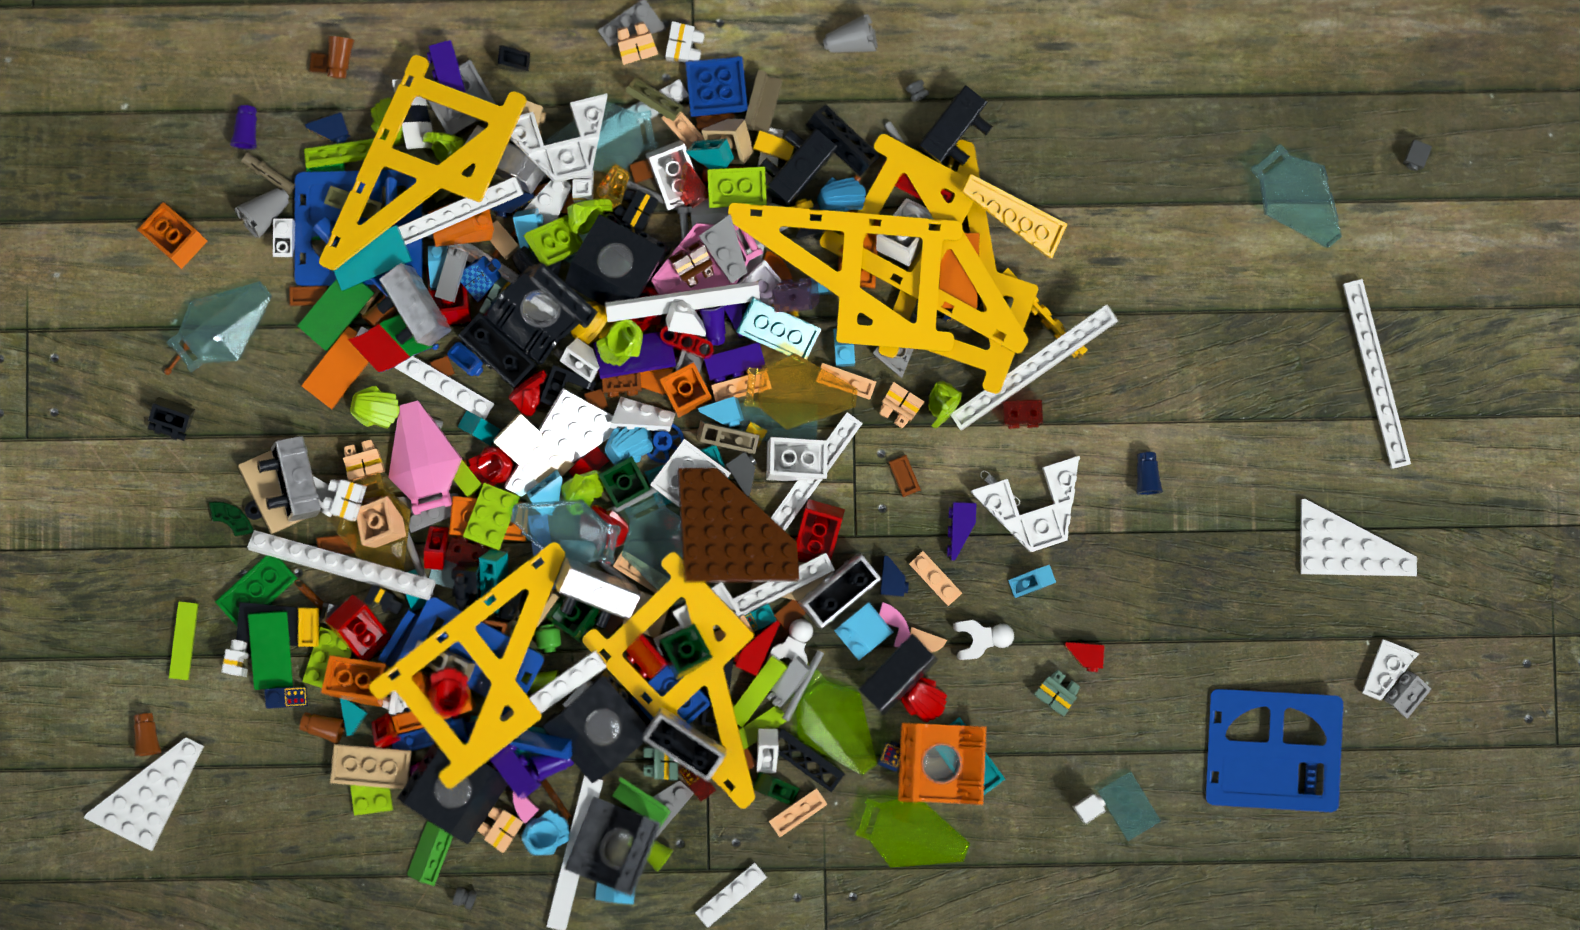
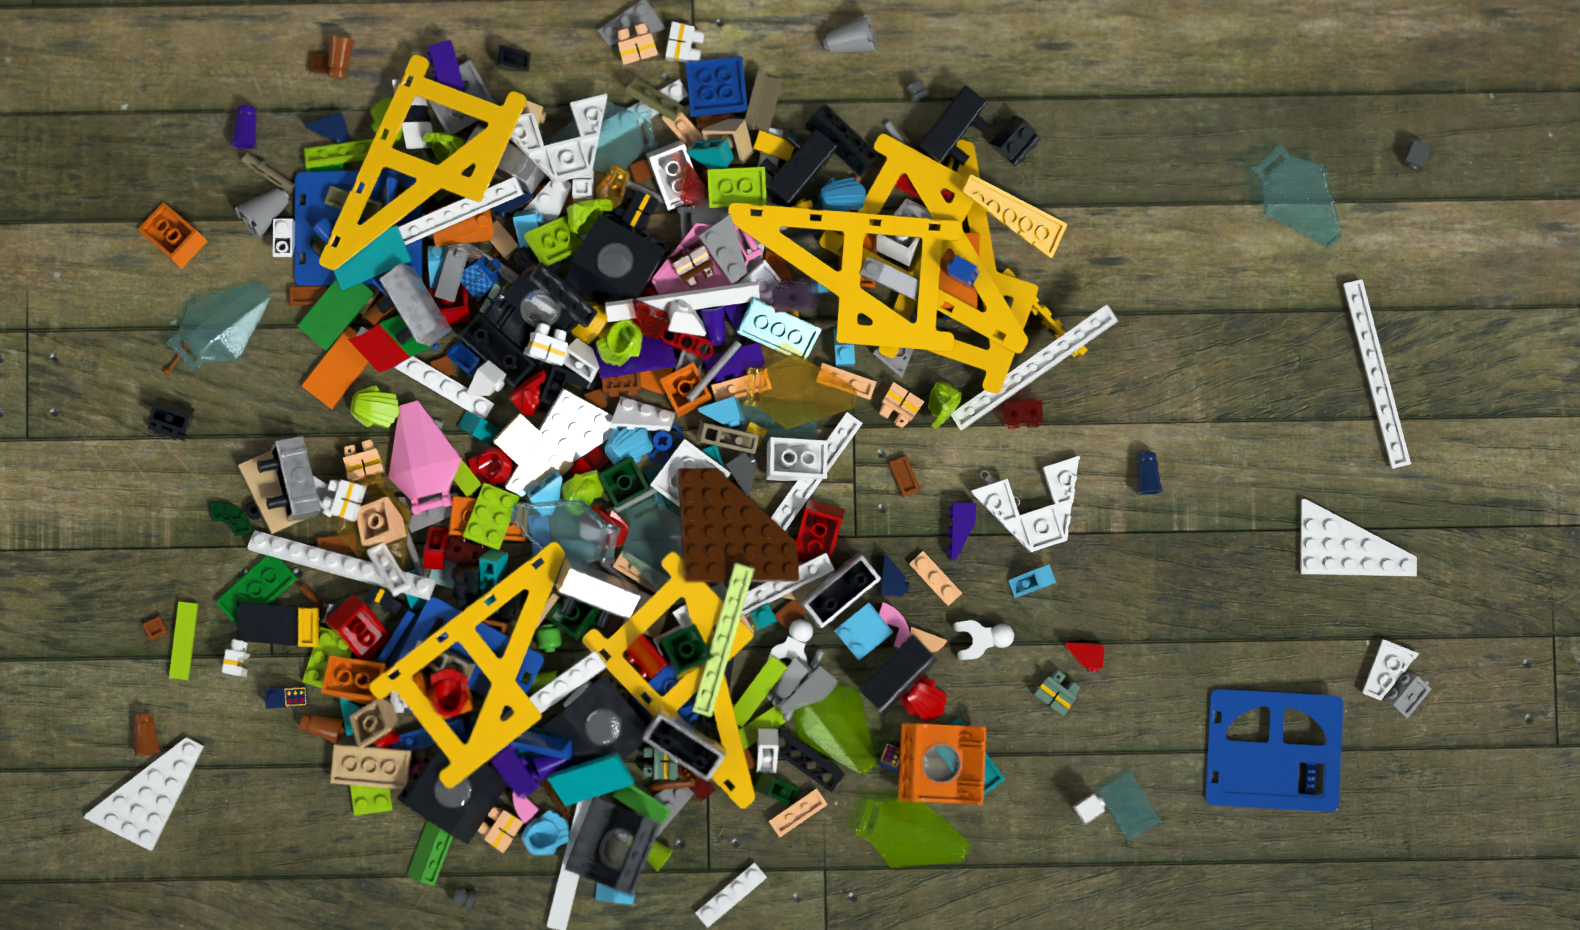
green tile [248,611,293,690] -> none
orange tile [392,710,425,734] -> none
red slope [734,621,780,676] -> none
none -> dark orange tile [142,615,169,641]
none -> tan slope [350,699,398,749]
none -> white tile [367,542,411,597]
none -> white slope [467,360,506,396]
none -> white hips [523,323,568,366]
none -> teal tile [547,753,635,806]
none -> clear red slope [632,298,670,340]
none -> dark orange piece [648,779,695,791]
none -> light grey bar [686,341,741,402]
none -> yellowish green tile [693,563,755,717]
none -> light grey slope [781,666,837,714]
none -> light grey slope [860,257,919,300]
none -> blue brick [947,256,980,289]
none -> black brick [989,115,1040,167]

